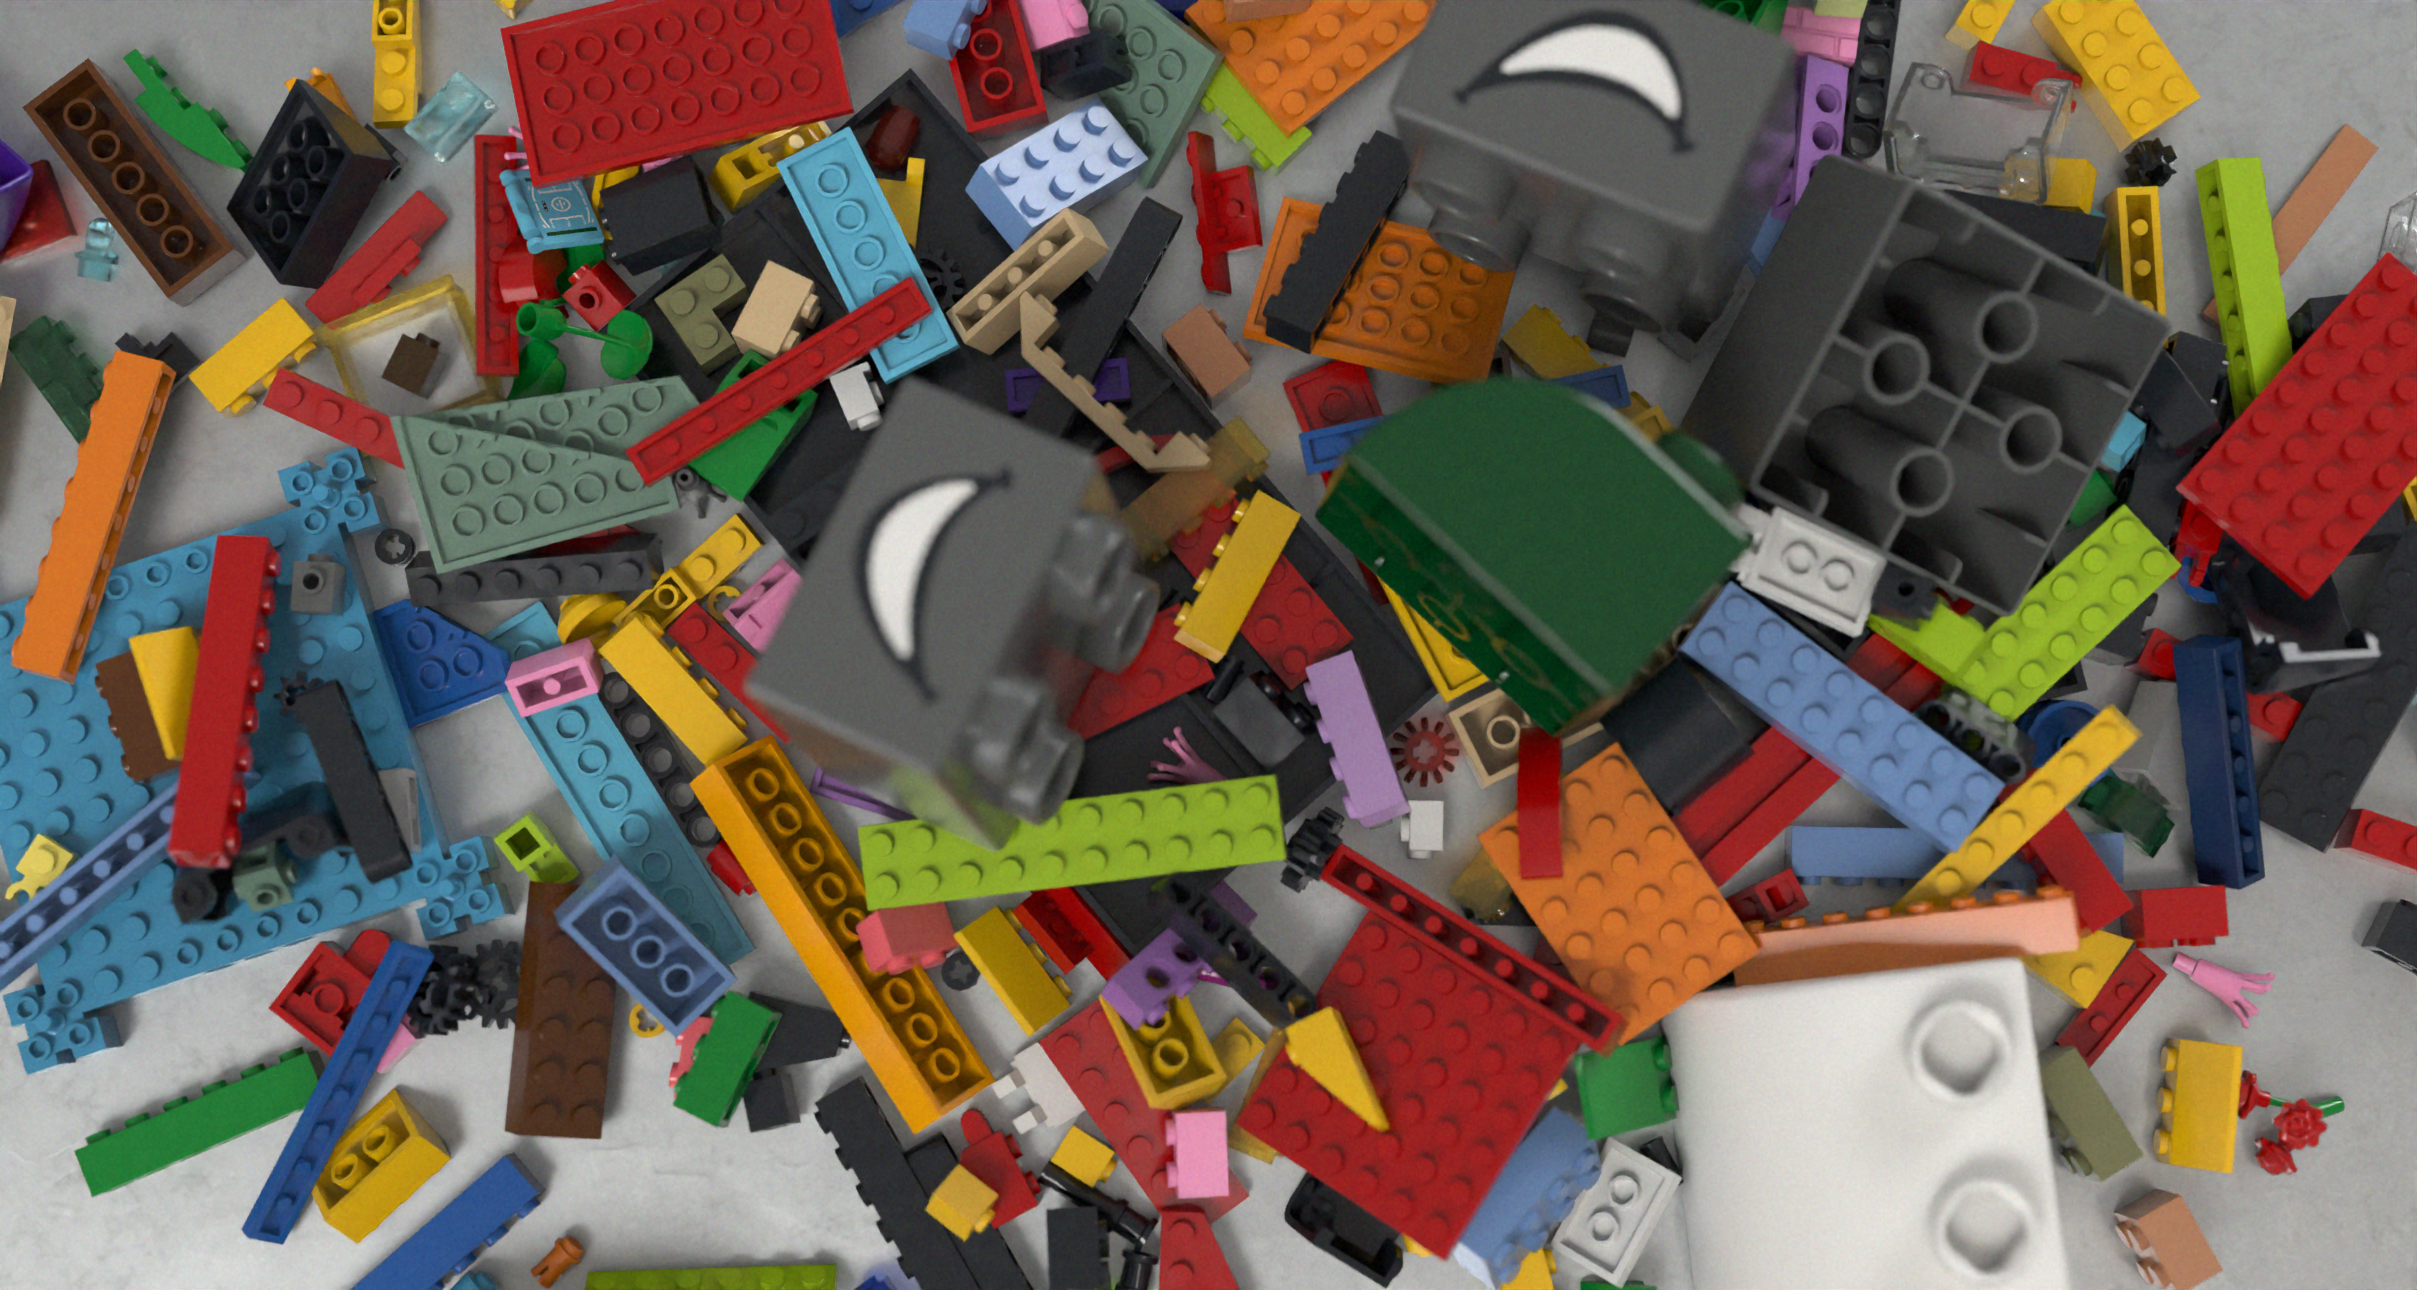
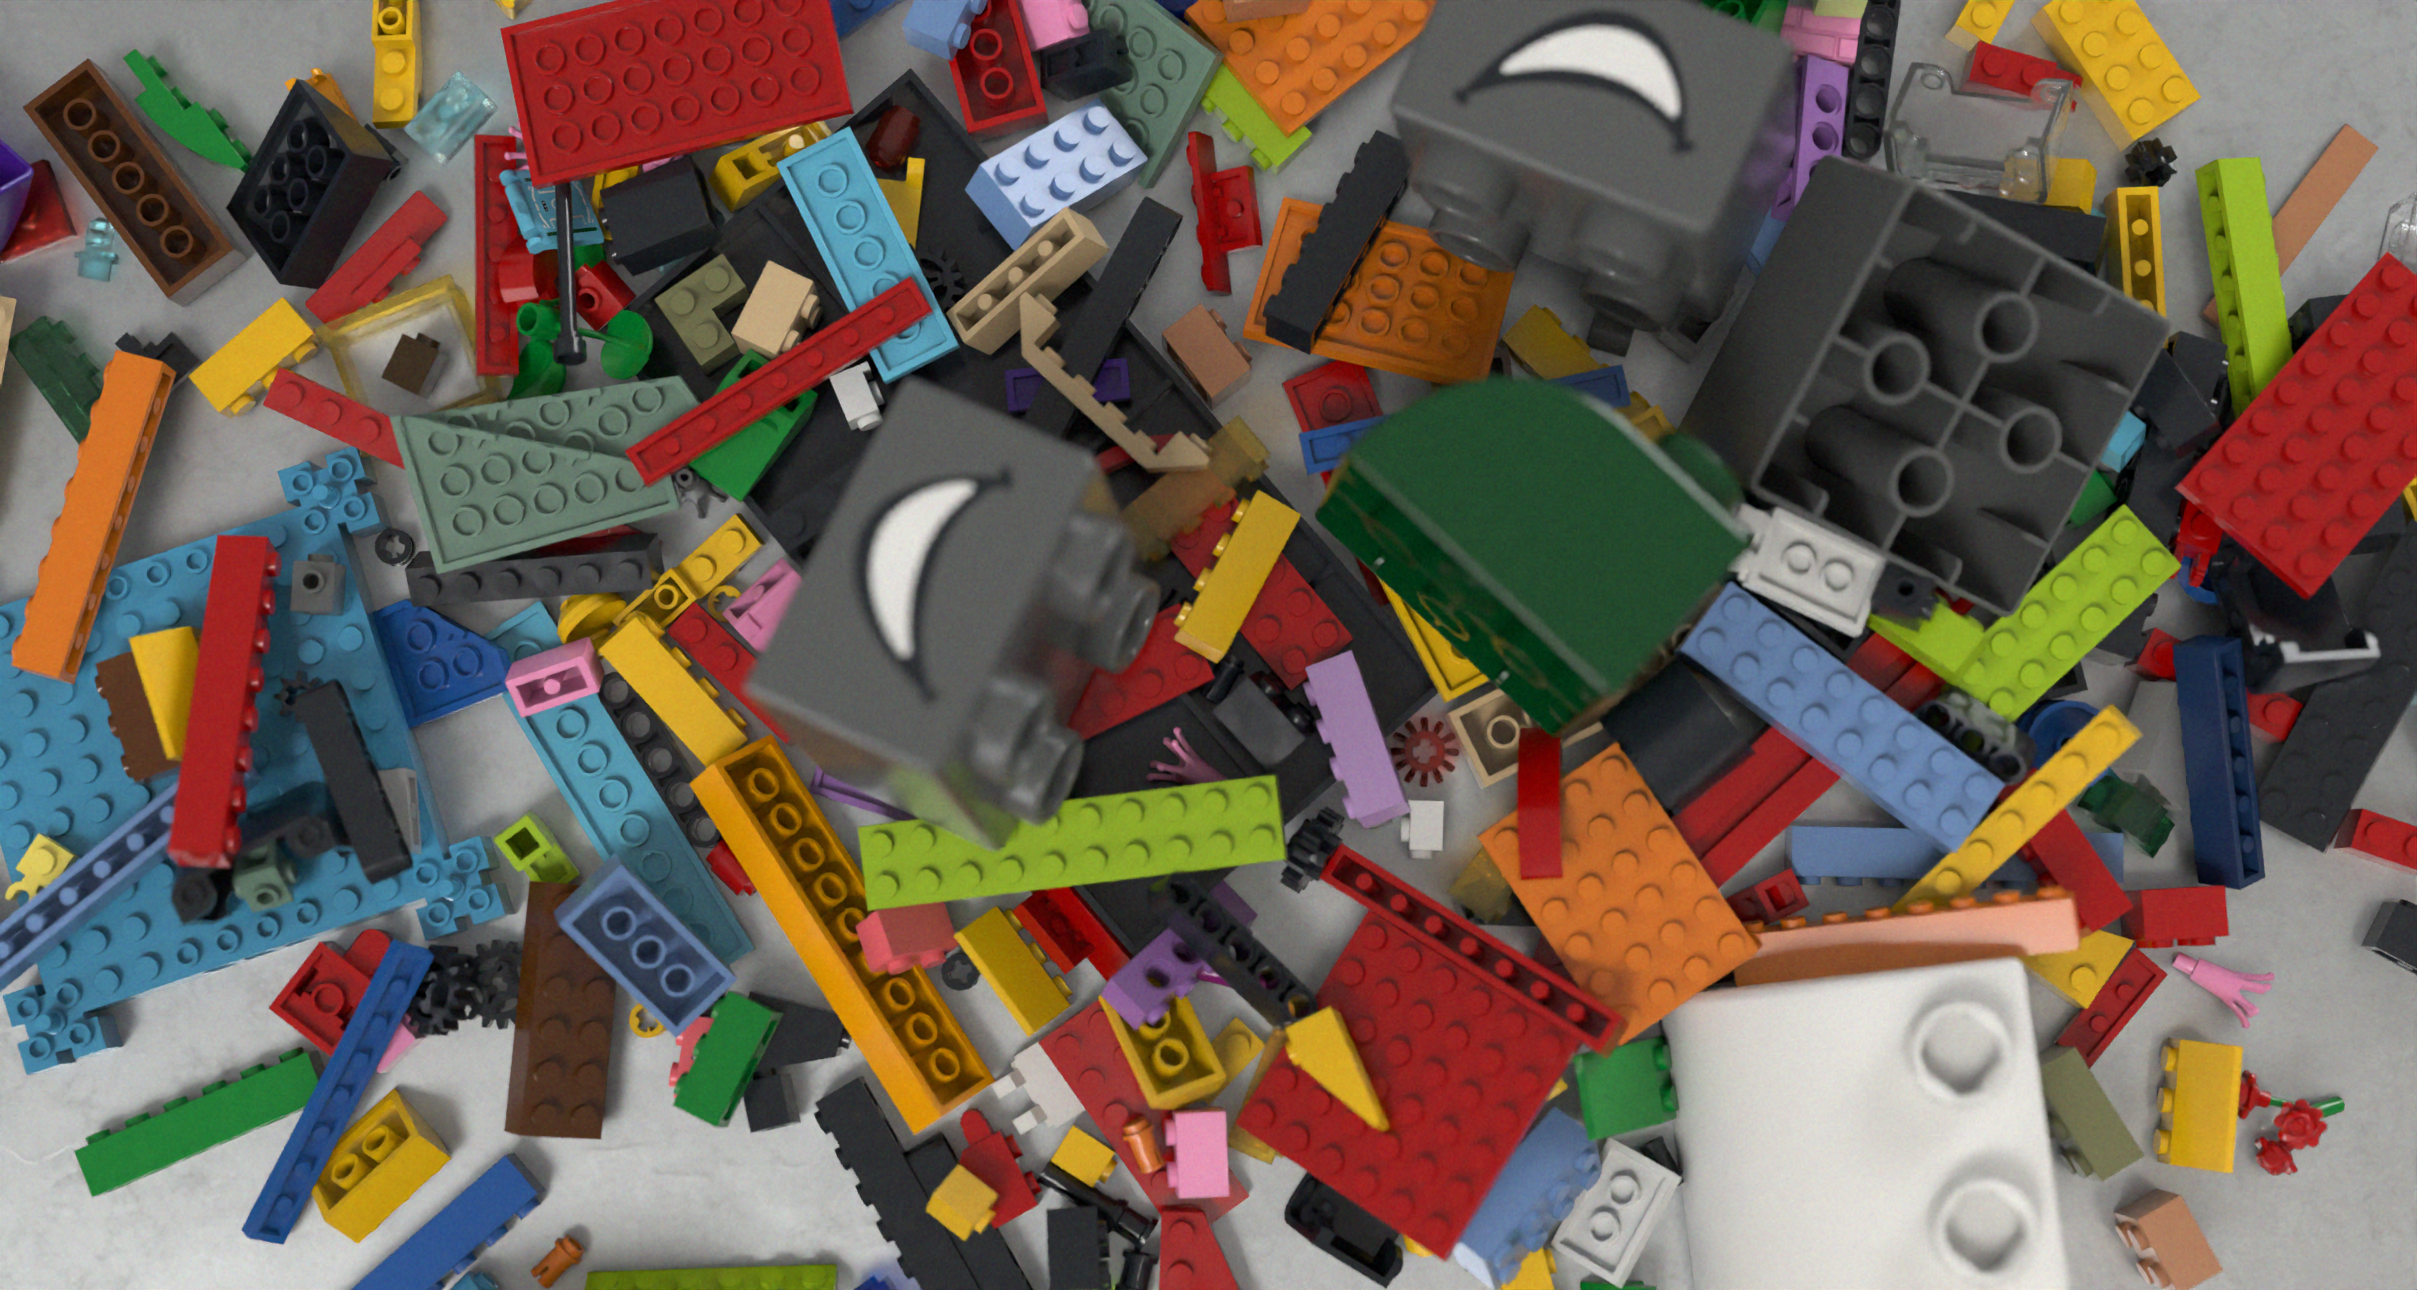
none -> black piece [553,182,587,366]
none -> orange pin [1122,1117,1166,1174]

